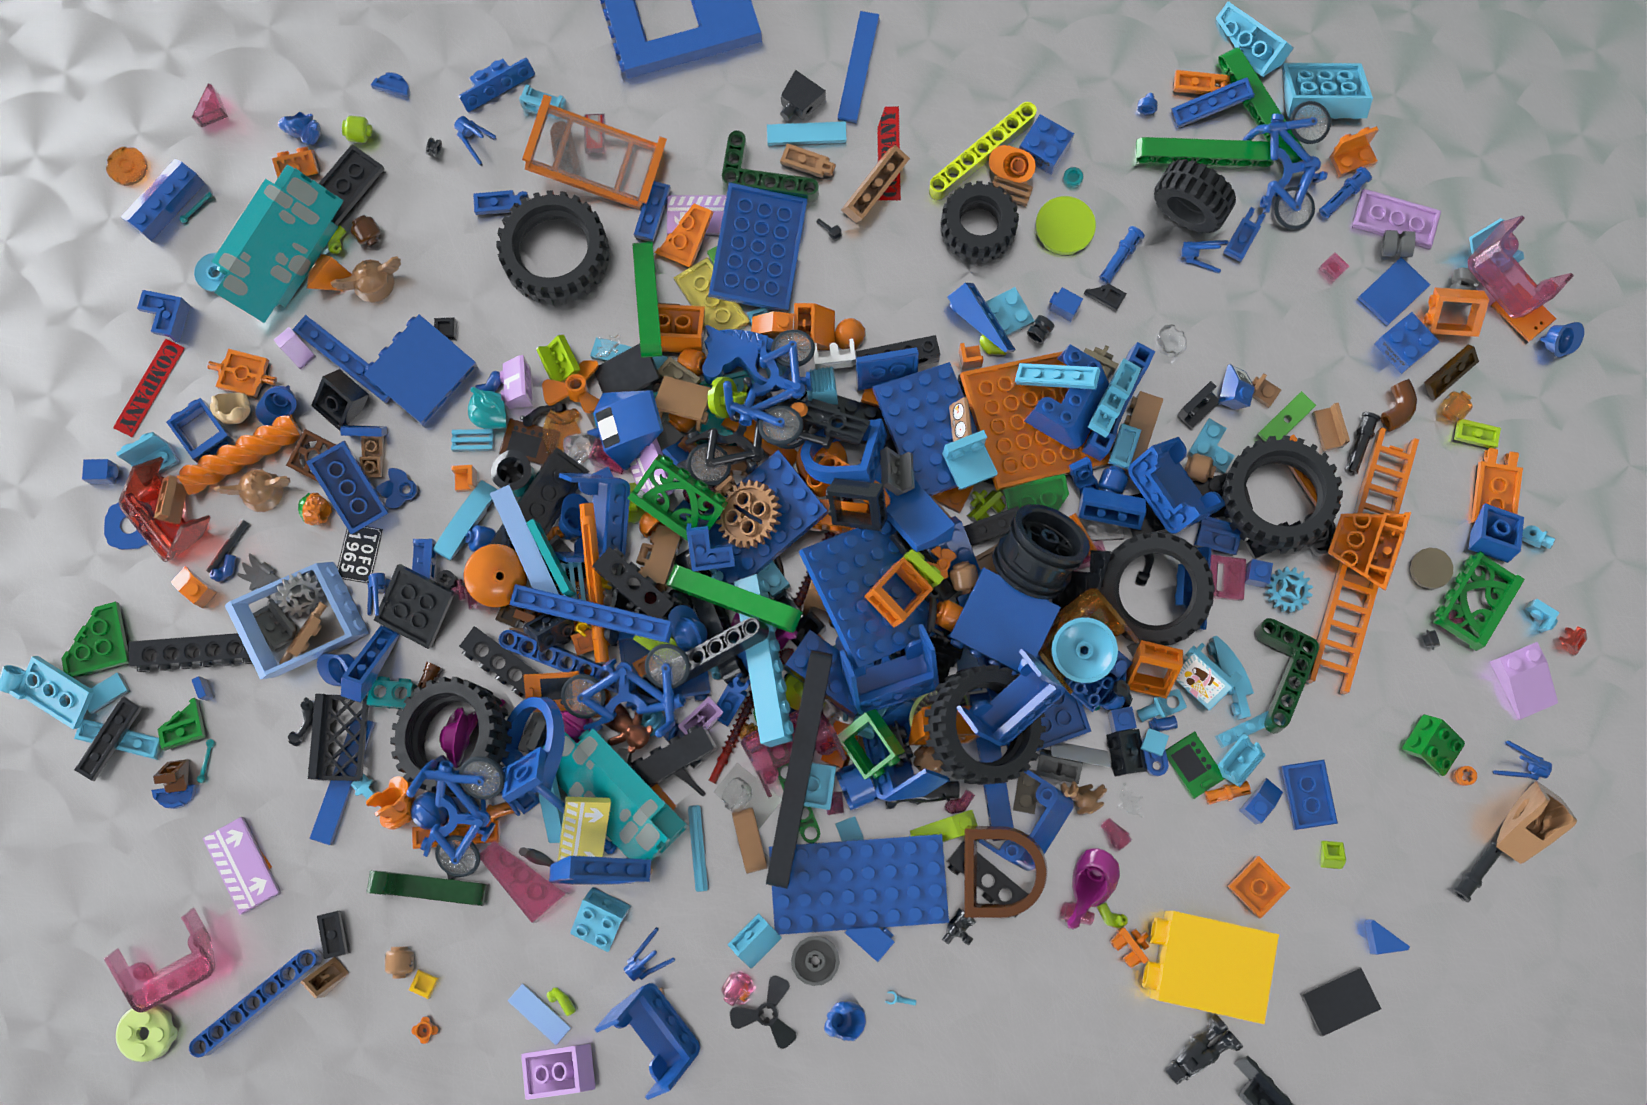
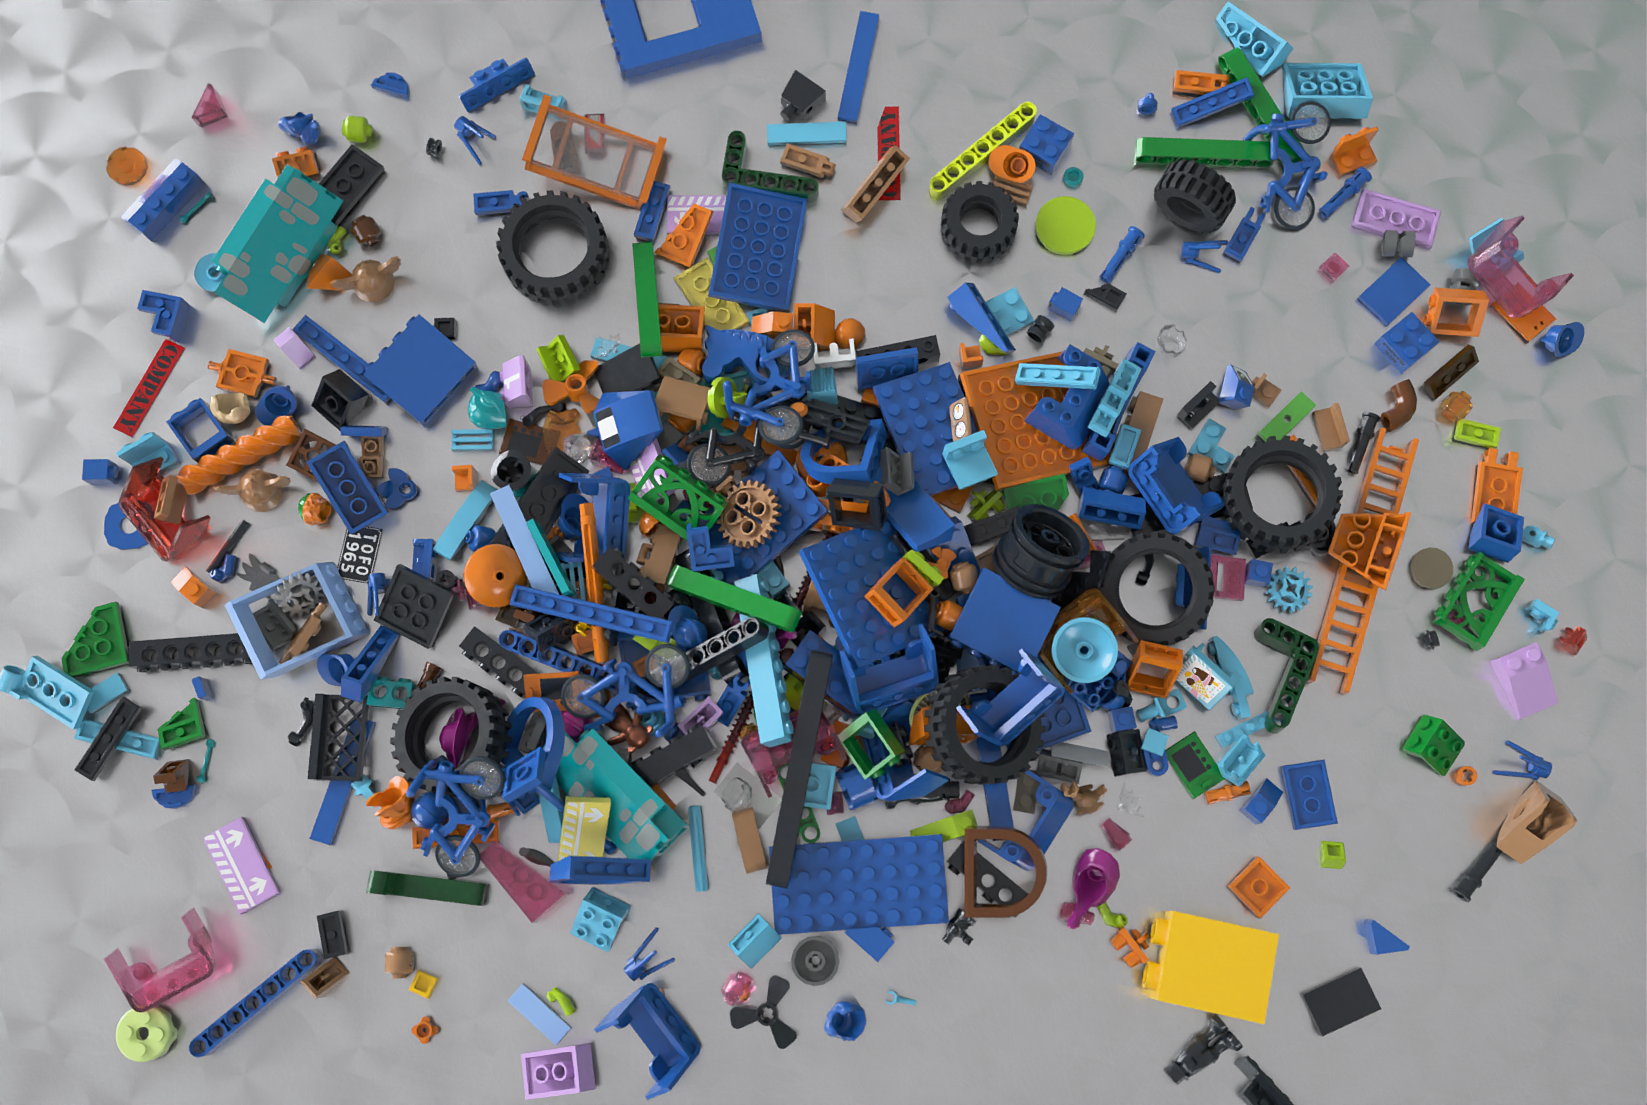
black hand [816,218,842,240] -> none

